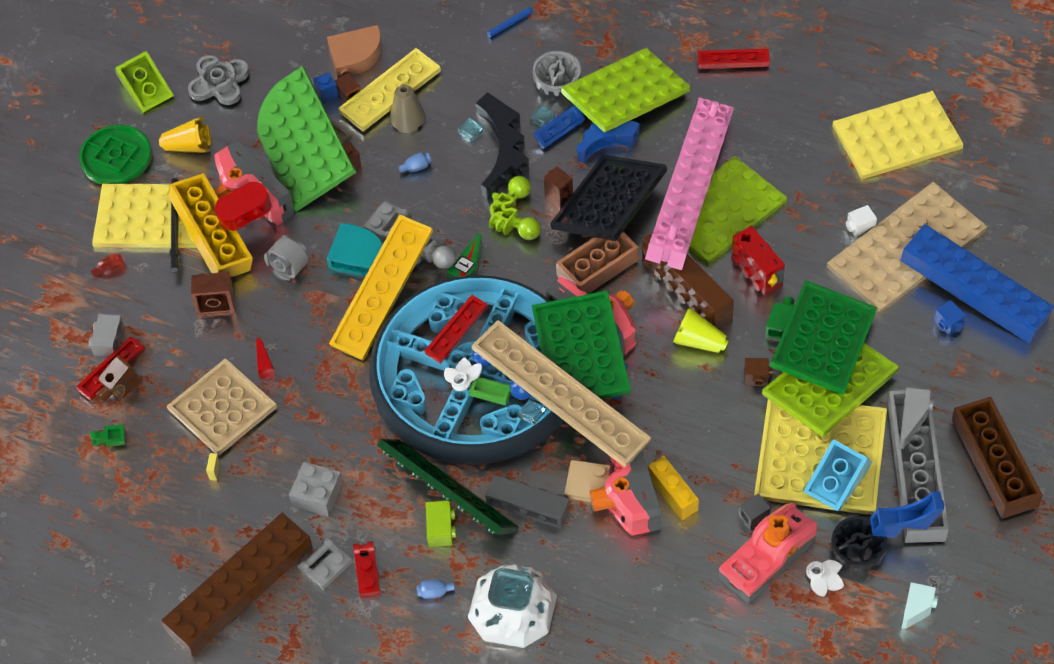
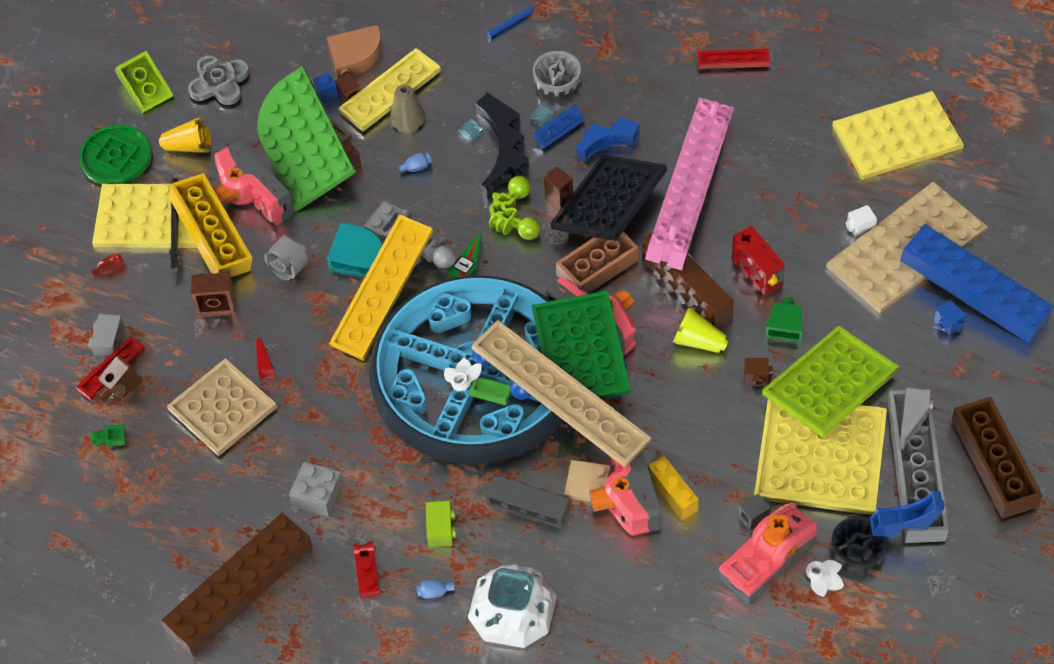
light yellow tile [206,453,220,481] -> none
red brick [214,182,271,231] -> none
light grey plate [297,538,352,590] -> none
dark green plate [377,439,519,535] -> none
red plate [425,295,488,364] -> none
clear light blue plate [517,399,546,425] -> none
lime plate [561,48,690,133] -> none
lime plate [656,156,787,266] -> none
green plate [769,280,878,395] -> none
medium azure slope [803,439,872,512] -> none
light aqua slope [902,582,938,629] -> none

